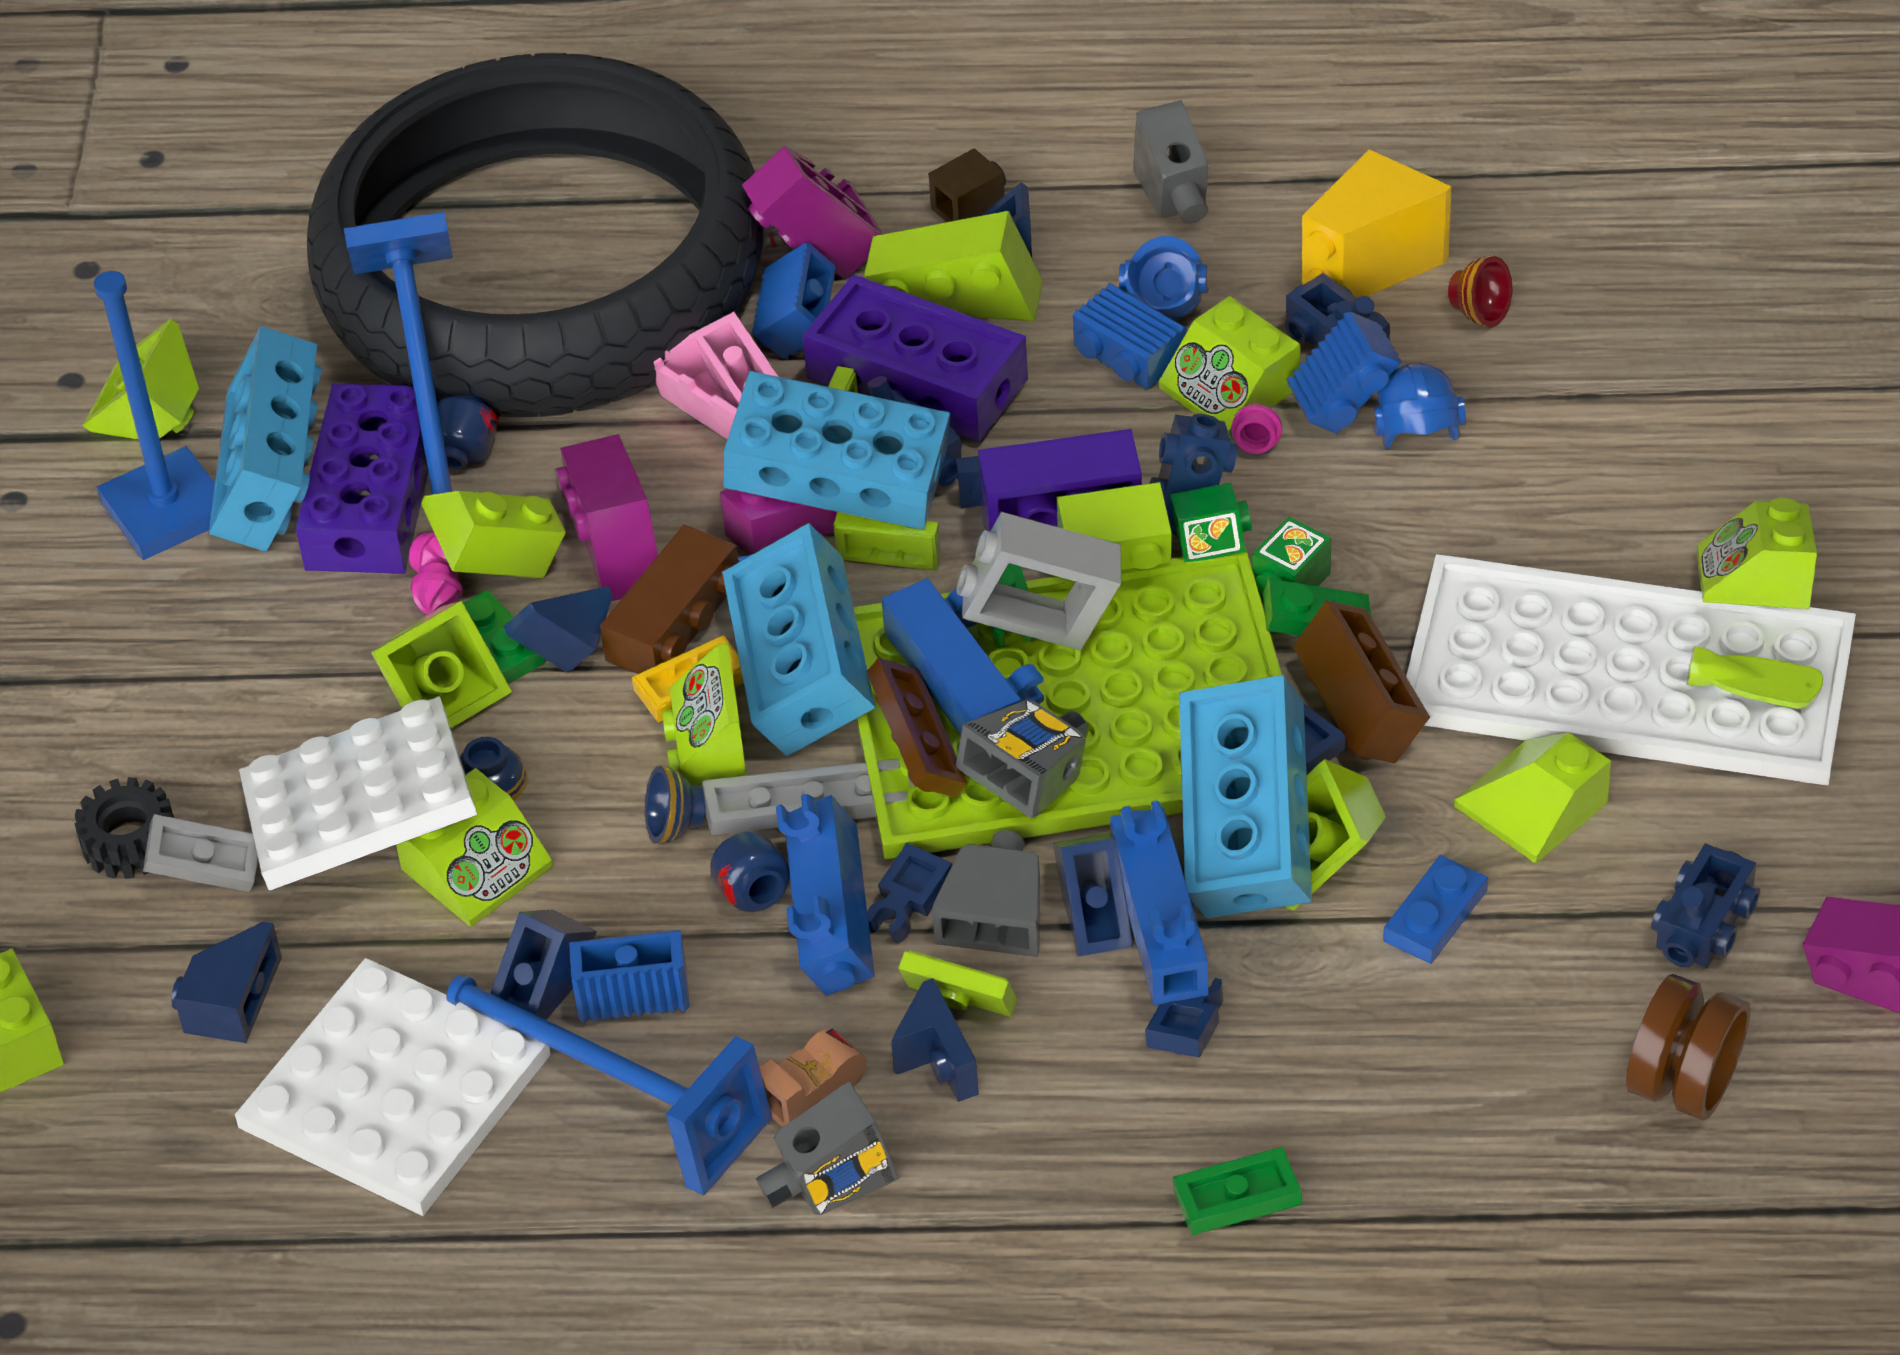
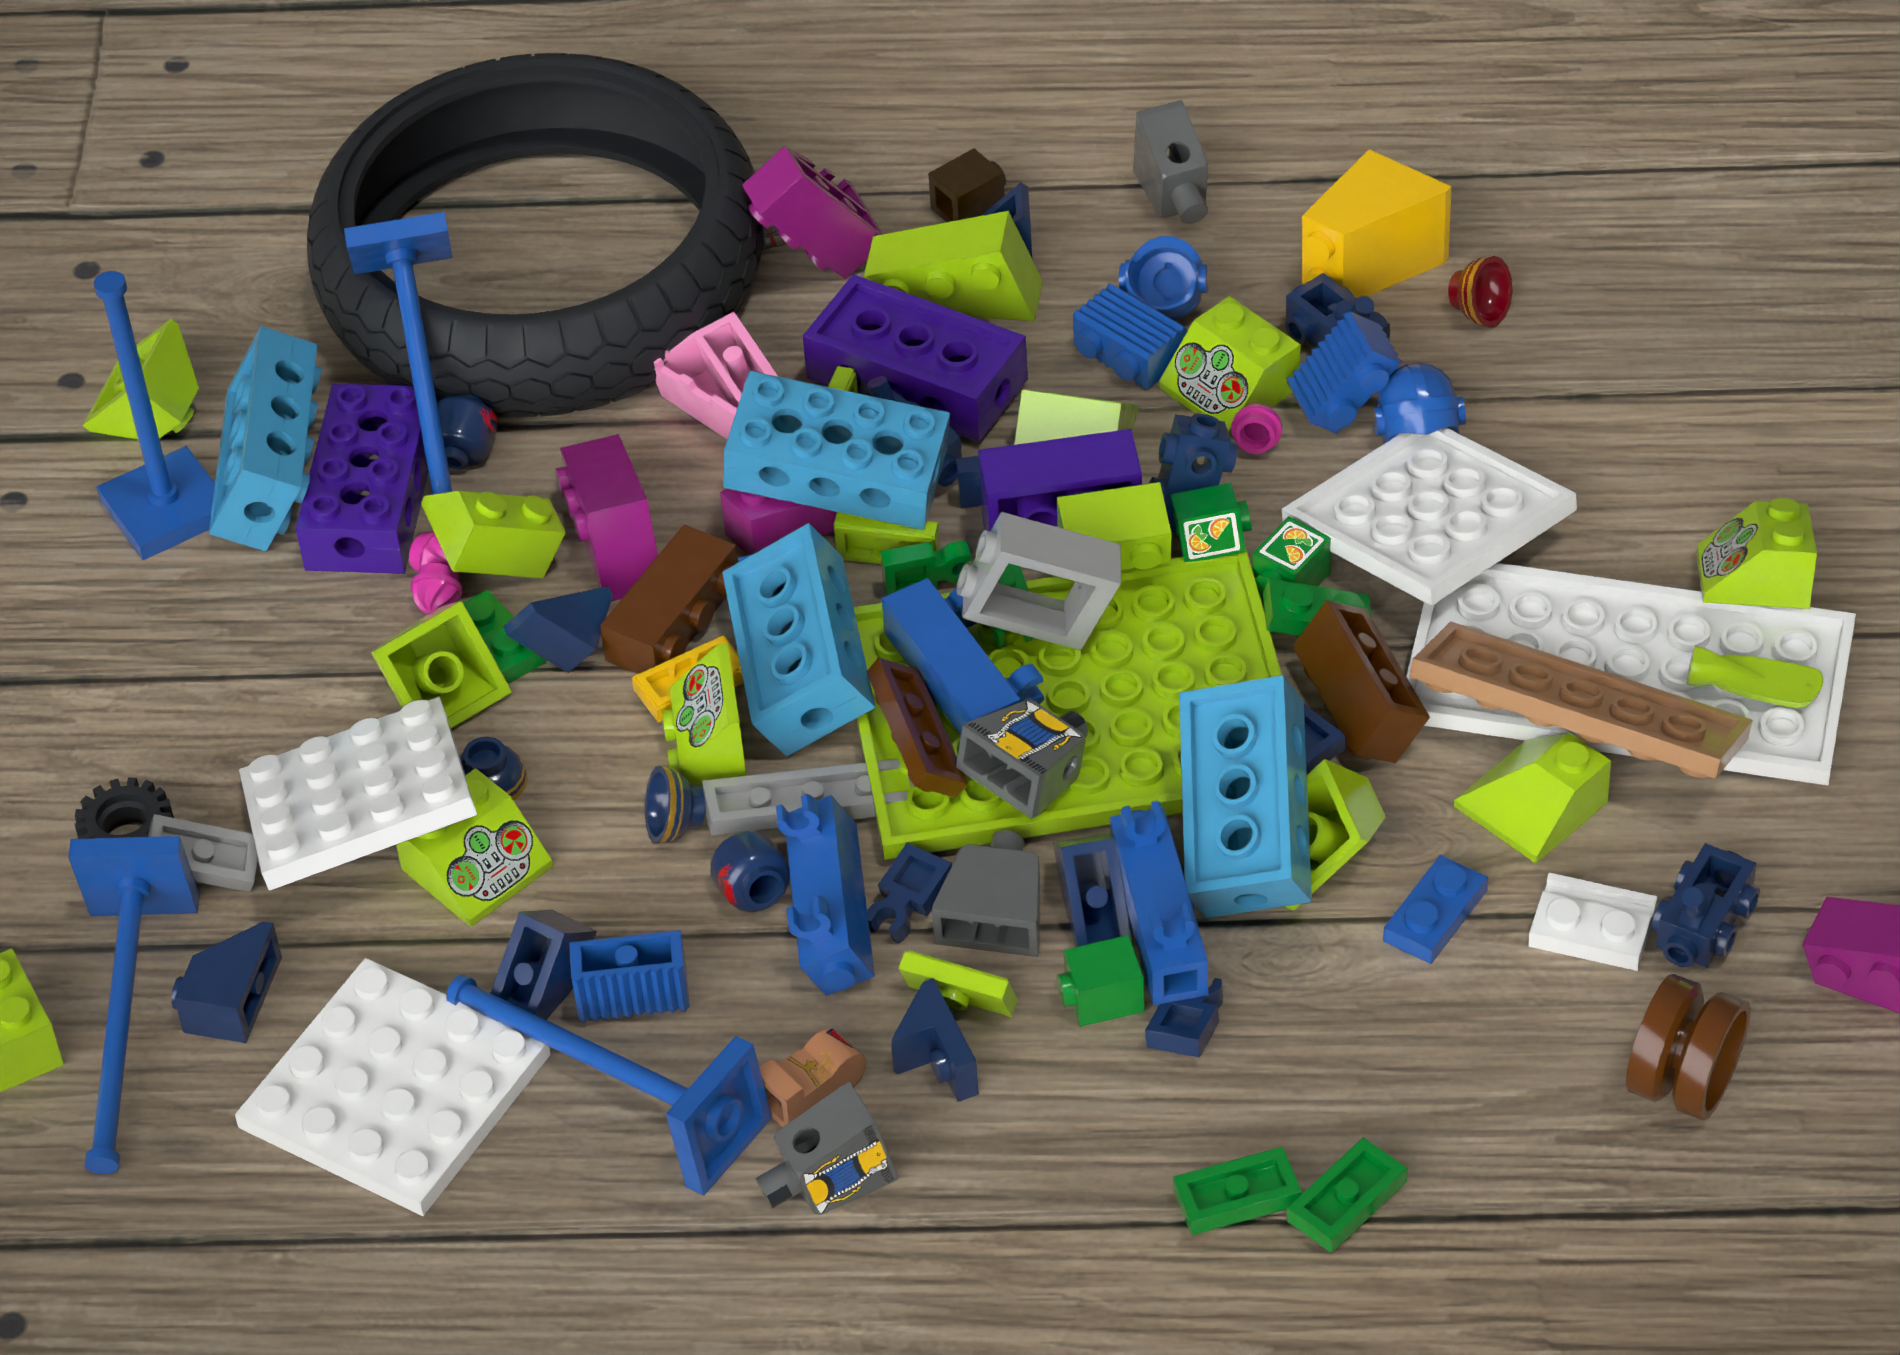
blue brick [752,243,836,359] -> none
none -> blue tile [68,836,200,1174]
none -> green plate [880,541,971,596]
none -> lime slope [1014,390,1138,445]
none -> green brick [1057,935,1145,1027]
none -> white plate [1282,428,1577,606]
none -> green plate [1287,1137,1408,1253]
none -> medium nougat plate [1409,621,1753,779]
none -> white plate [1529,873,1658,971]

